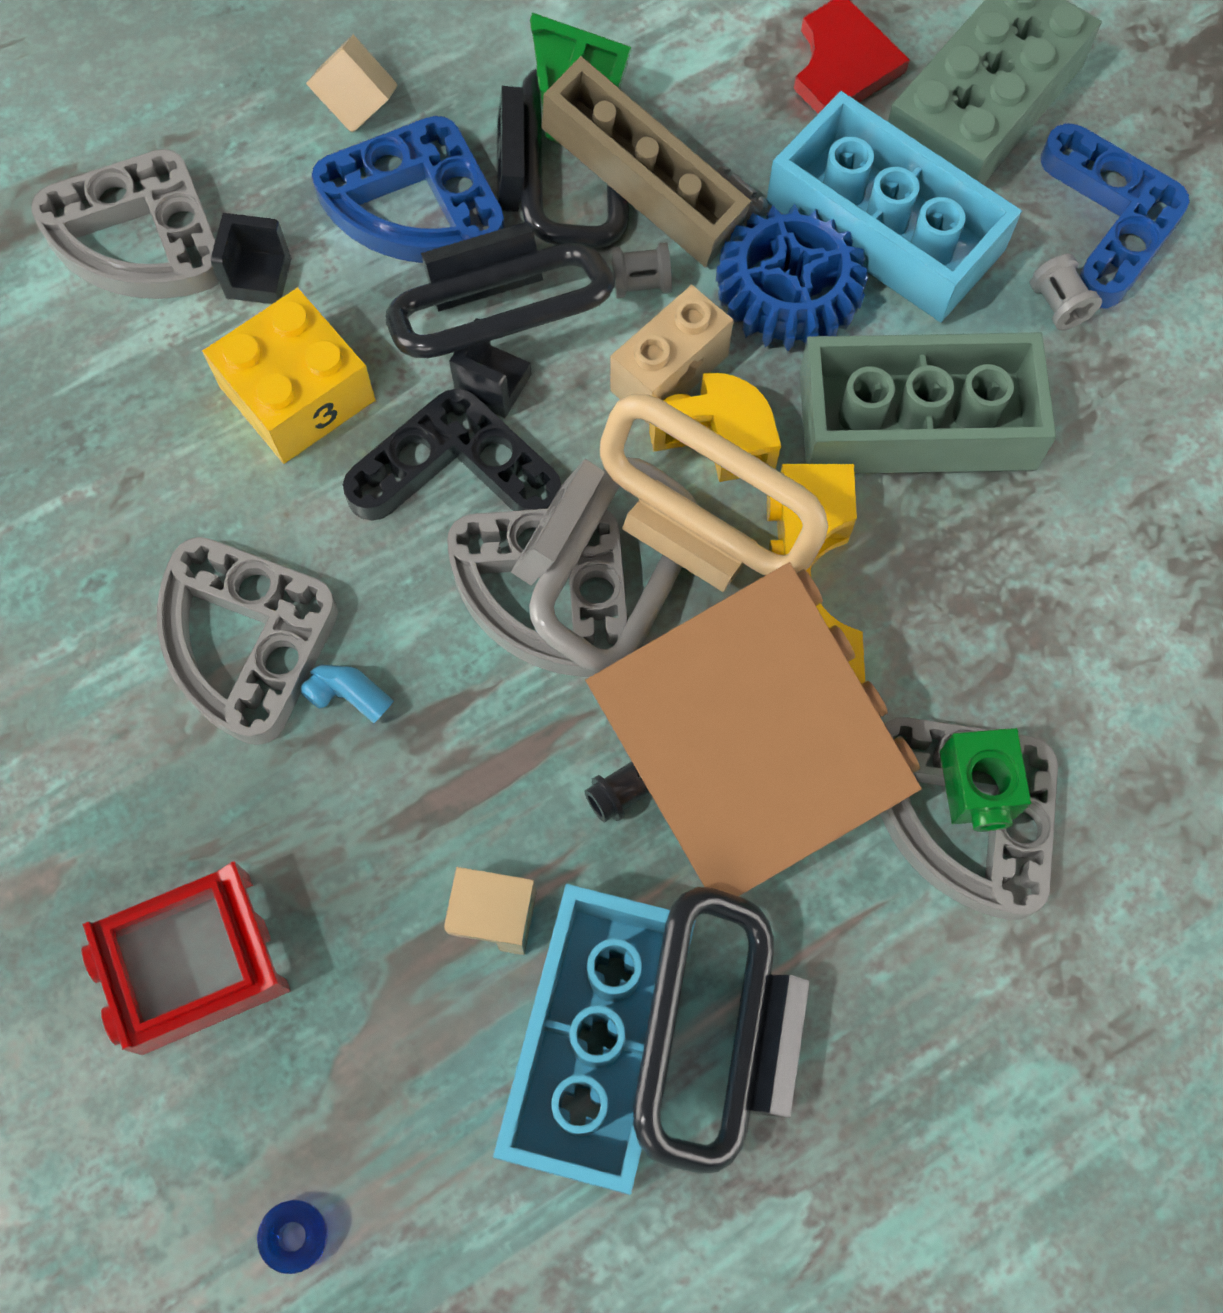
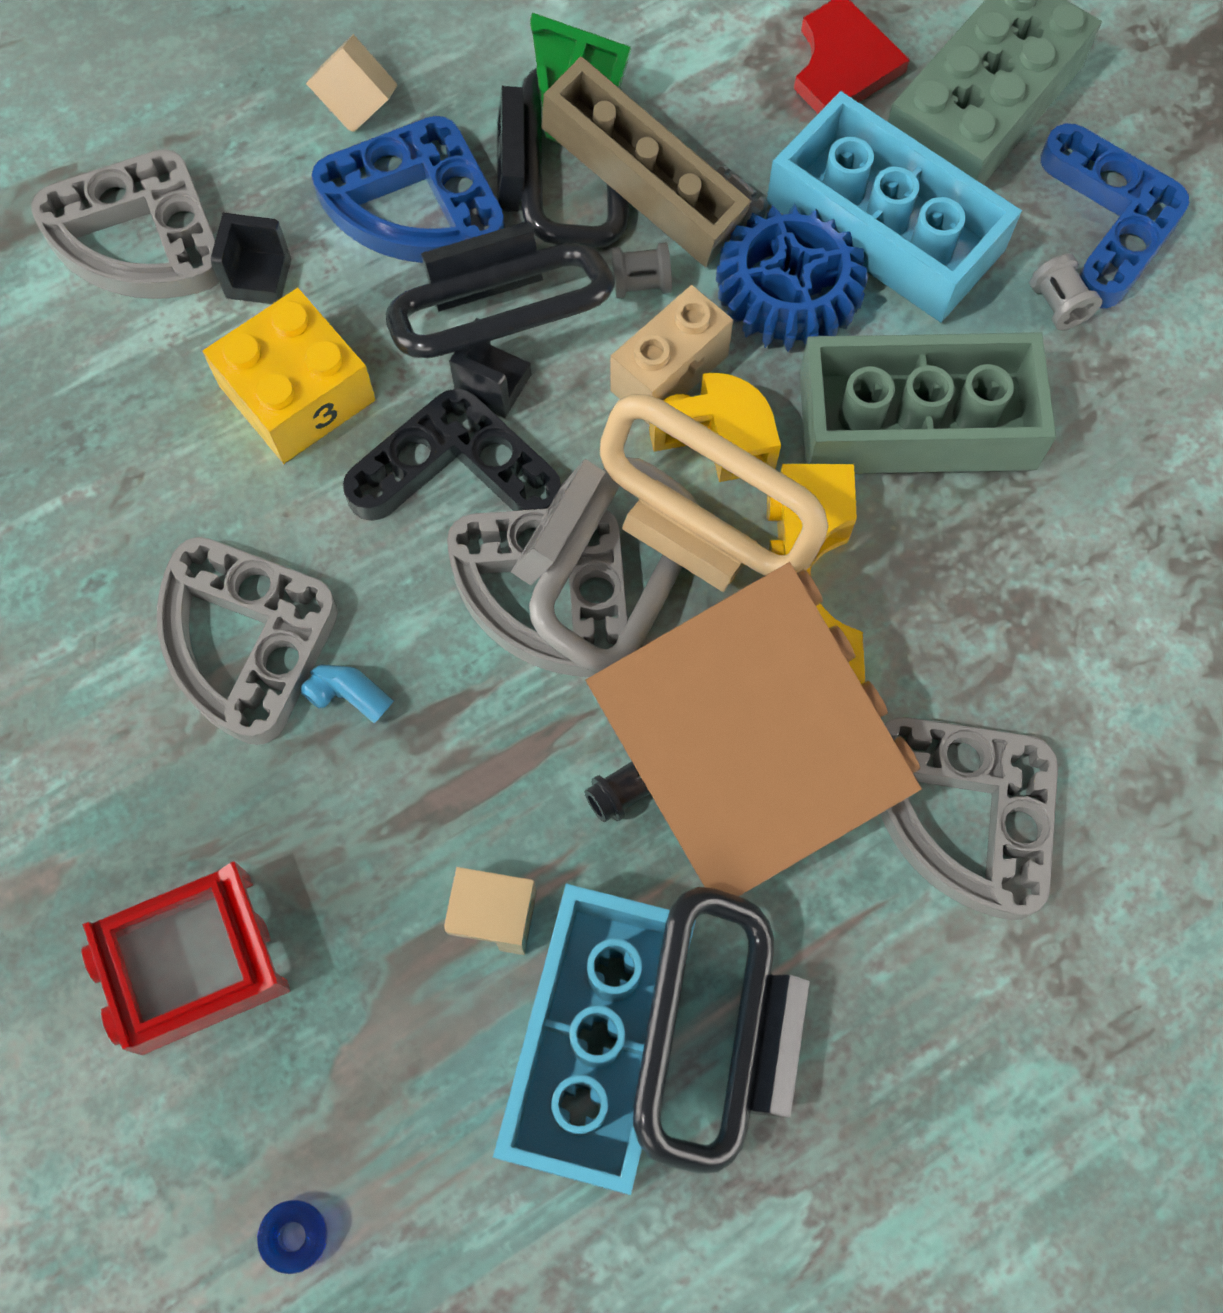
green brick [939,728,1031,832] -> none

